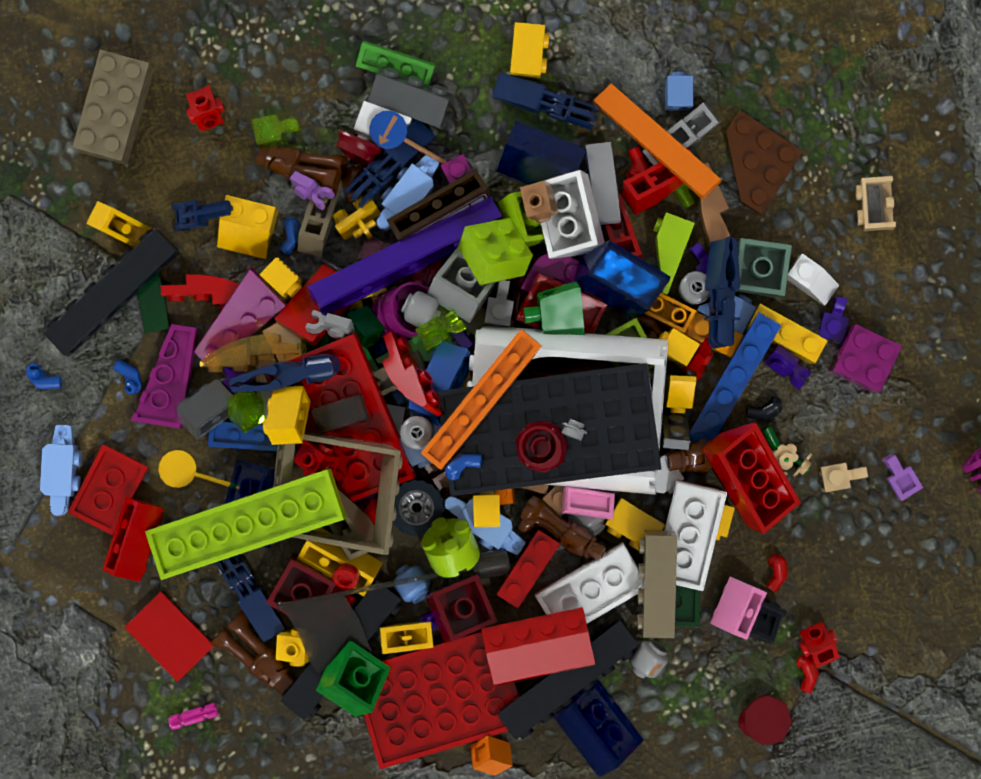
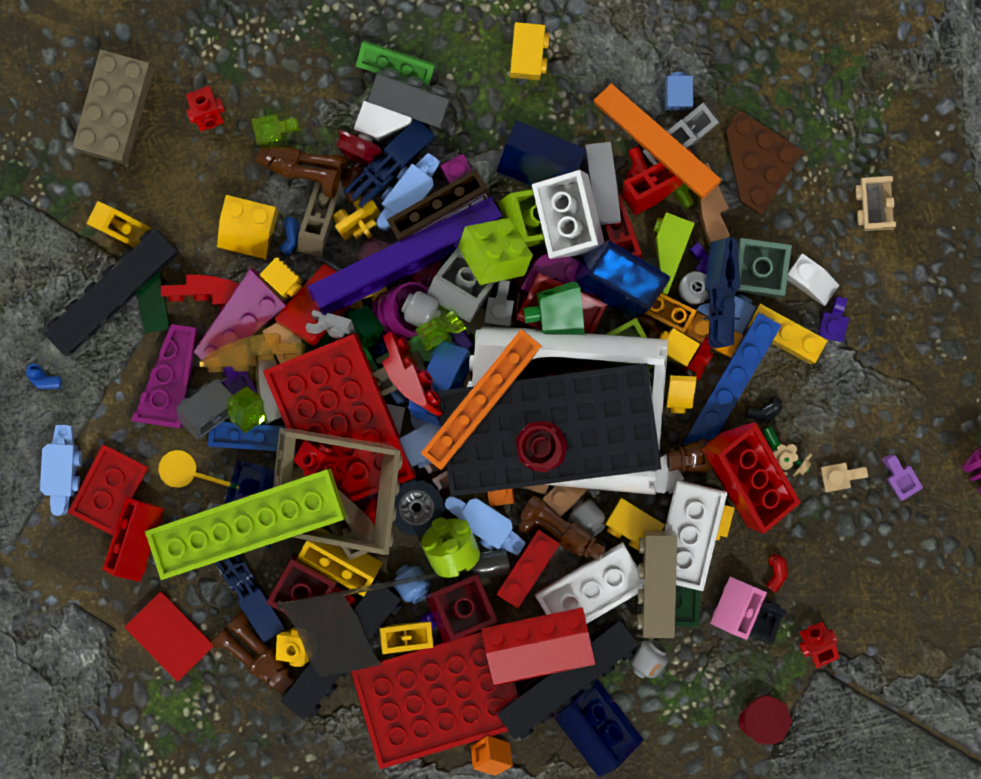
blue arm [113,359,142,395] -> none
dark pink axle [168,703,219,730] -> none
dark blue connector [171,200,234,231] -> none
dark blue arm [229,354,341,392] -> none
yellow brick [263,386,311,445] -> none
medium lavender plate [289,171,335,210] -> none
clear smoke slope [311,393,369,434] -> none
green slope [316,641,391,717] -> none
red tile [333,563,360,590] -> none
blue piece [369,111,447,164] -> none
light grey head [400,416,435,450] -> none
blue arm [445,453,482,480] -> none
yellow brick [473,491,500,527] -> none
dark blue arm [491,72,600,131] -> none
medium nougat brick [520,181,559,223] -> none
light grey plate [562,419,587,441] -> none
bright pink tile [562,486,615,520] -> none
dark grey plate [661,414,690,450] -> none
dark purple plate [764,345,811,390] -> none
red arm [796,655,819,694] -> none
magenta brick [828,324,902,393] -> none

